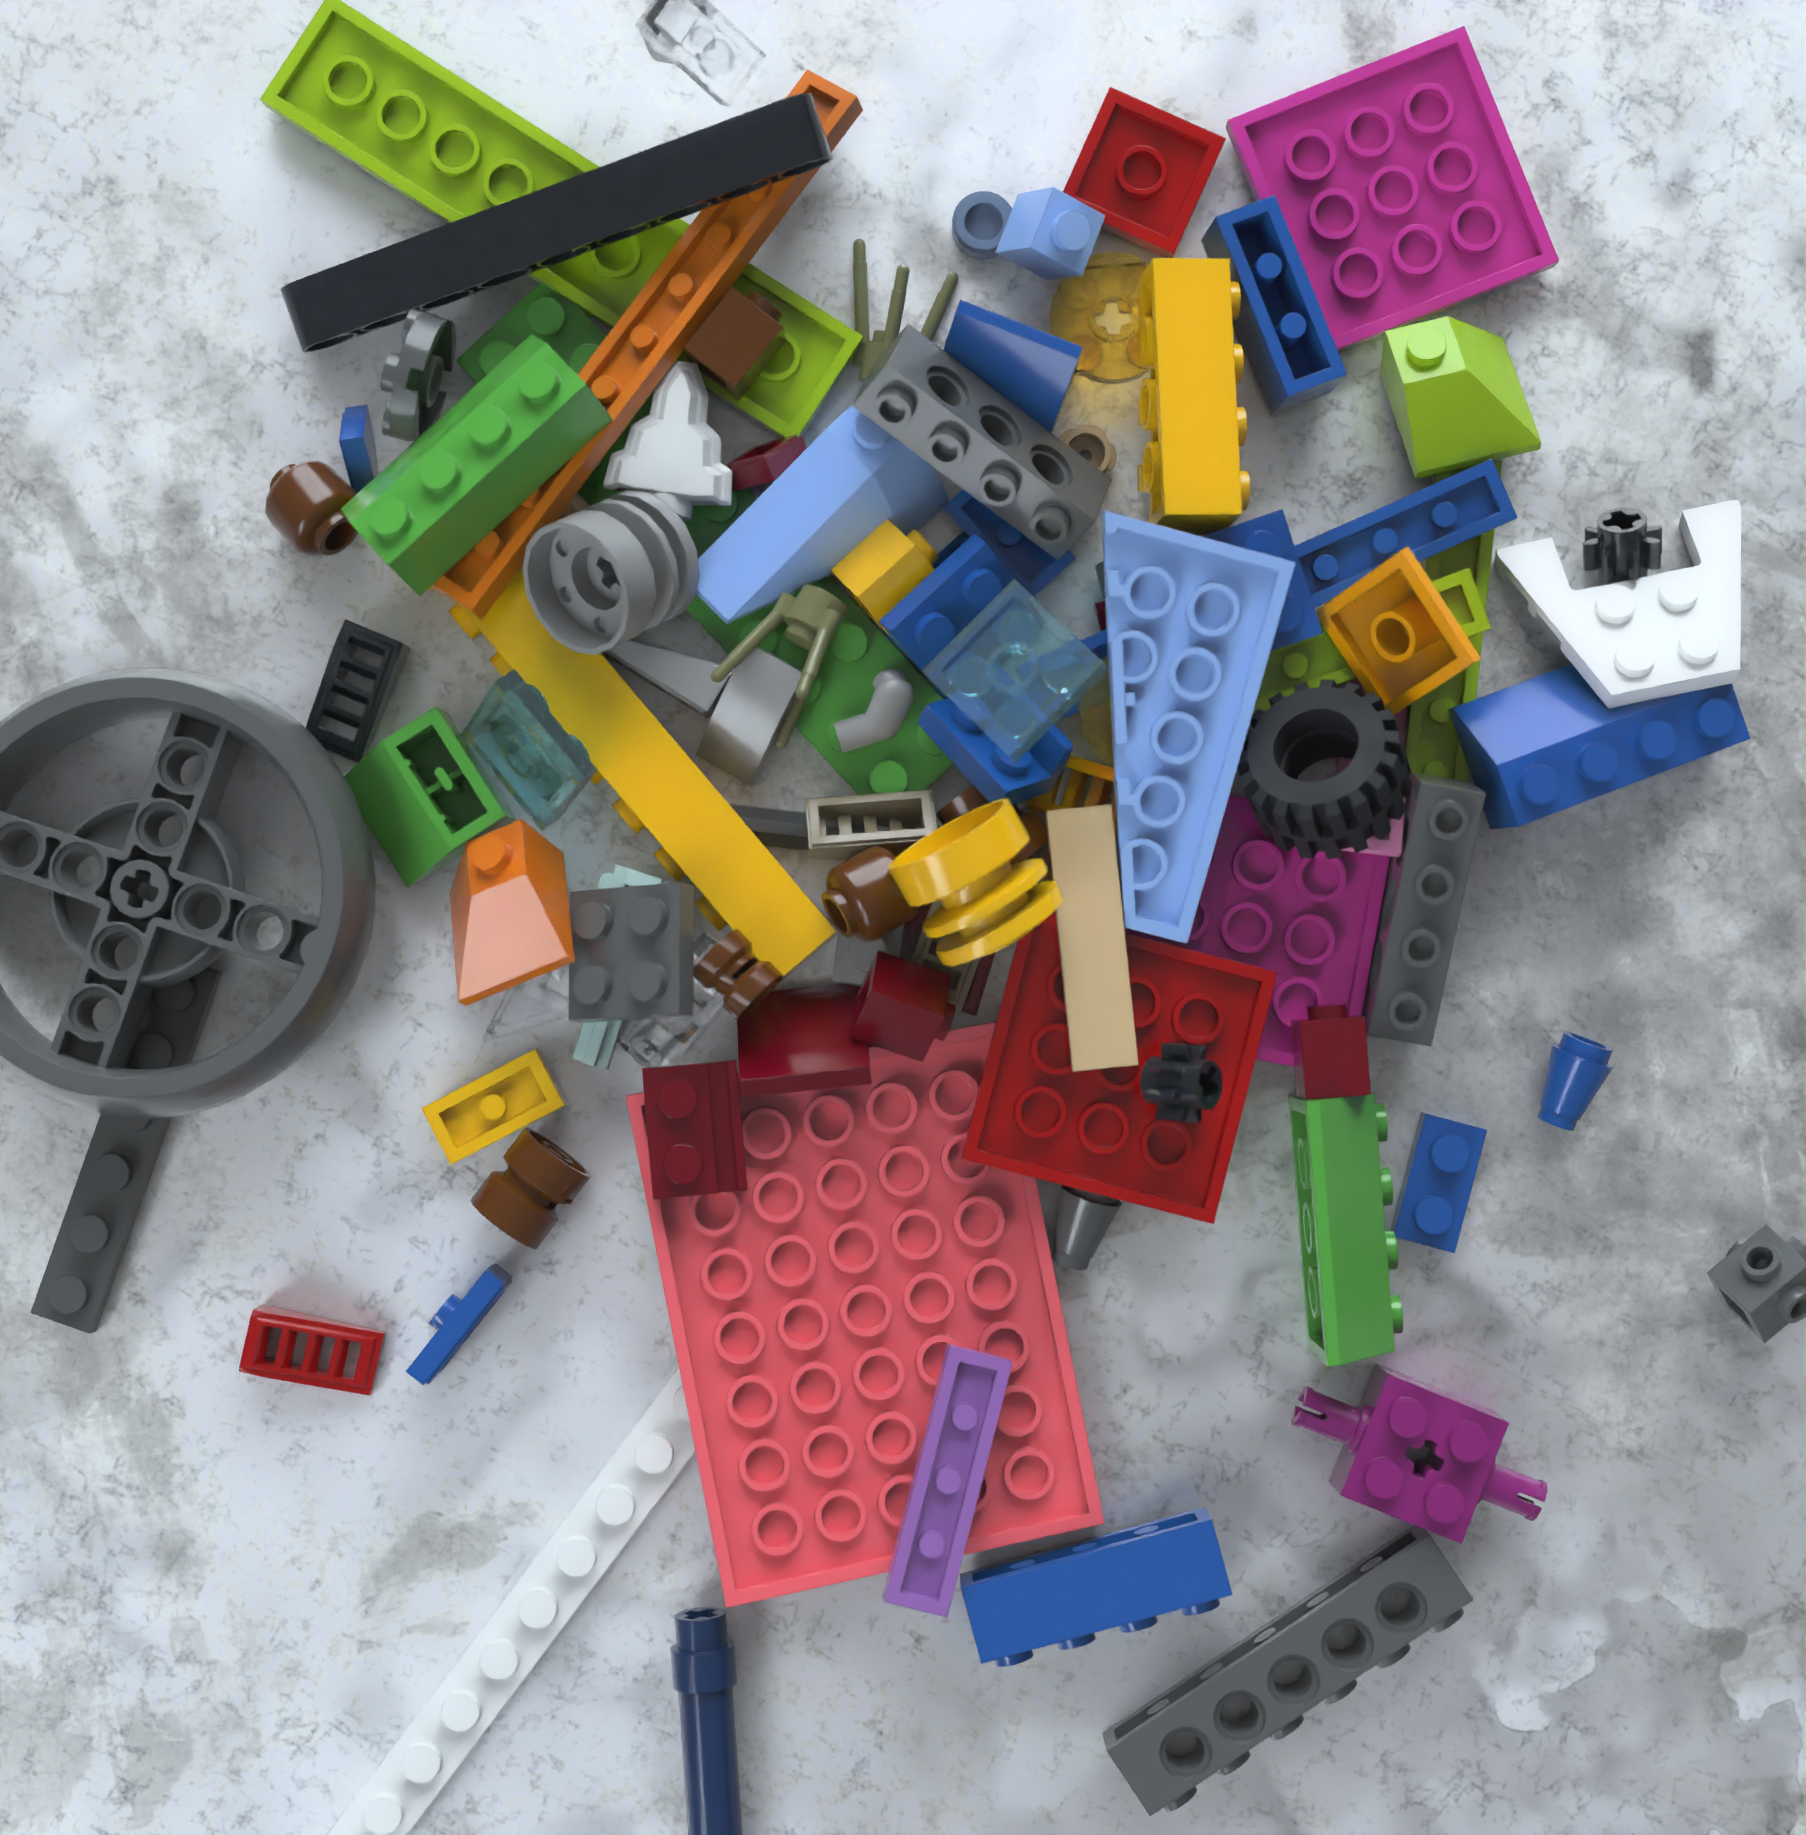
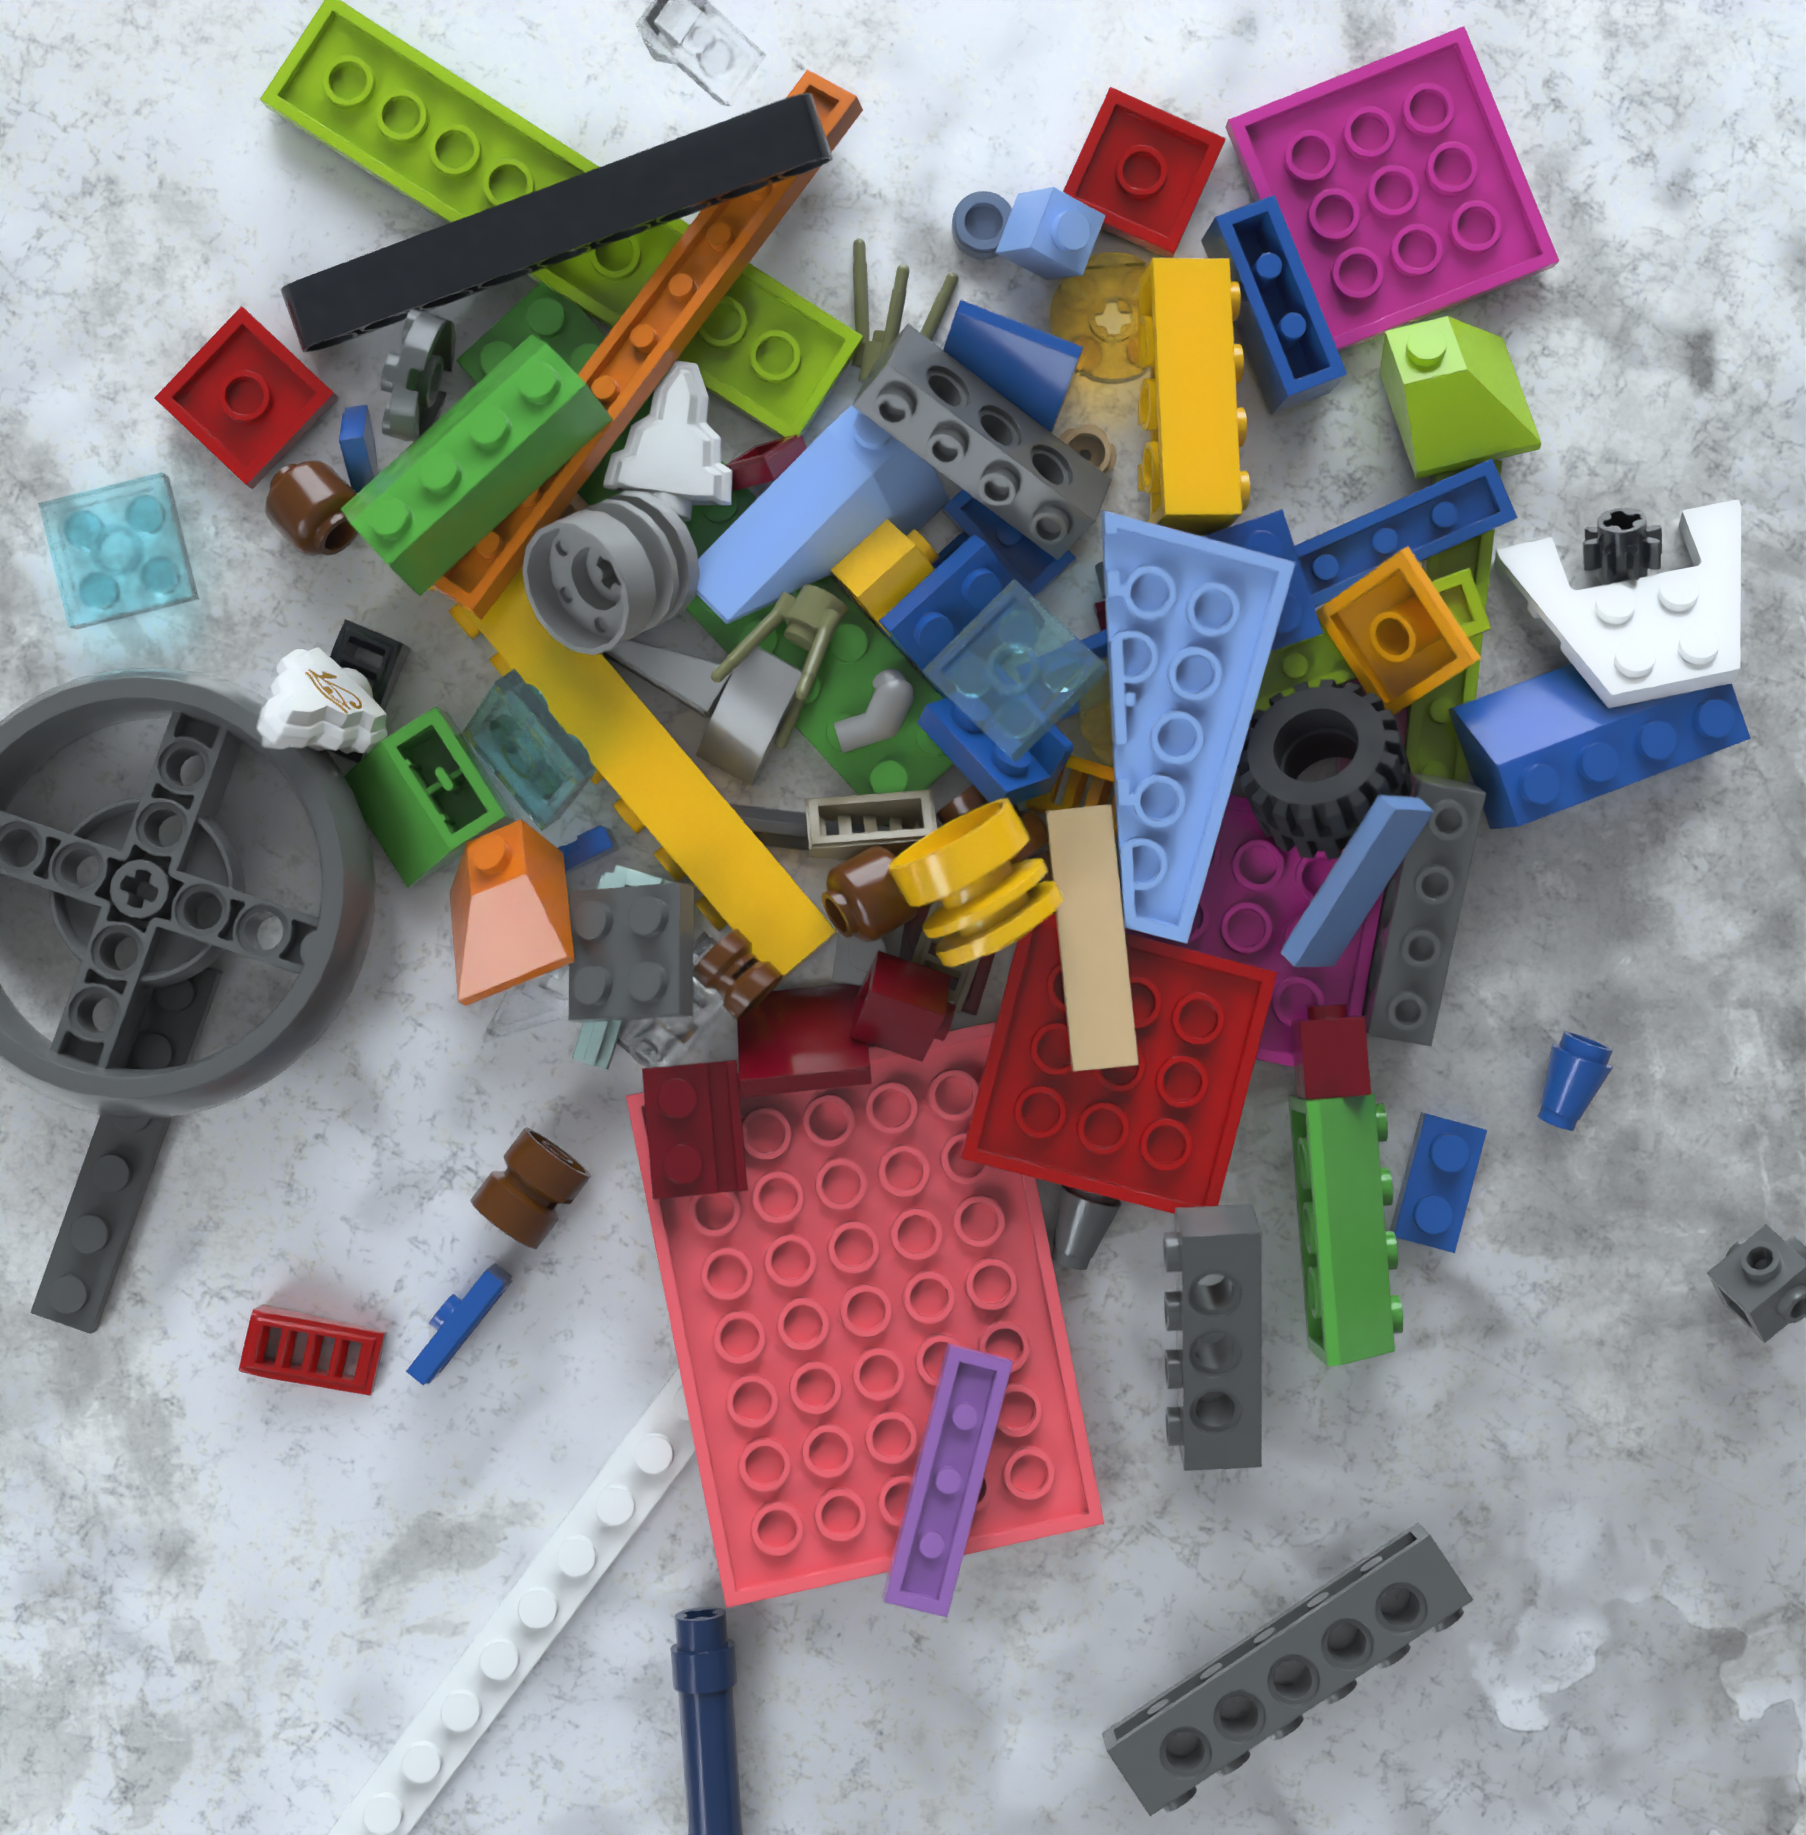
yellow plate [421,1048,567,1165] -> none
reddish brown brick [684,286,786,401] -> none
blue brick [959,1507,1233,1667] -> none
black gear [1140,1042,1223,1123] -> none
magenta brick [1291,1363,1547,1544] -> none
none -> clear light blue plate [38,473,199,630]
none -> red plate [154,306,339,489]
none -> white rock [257,647,388,754]
none -> blue tile [558,825,620,874]
none -> dark grey brick [1163,1204,1262,1471]
none -> medium blue tile [1280,795,1434,967]

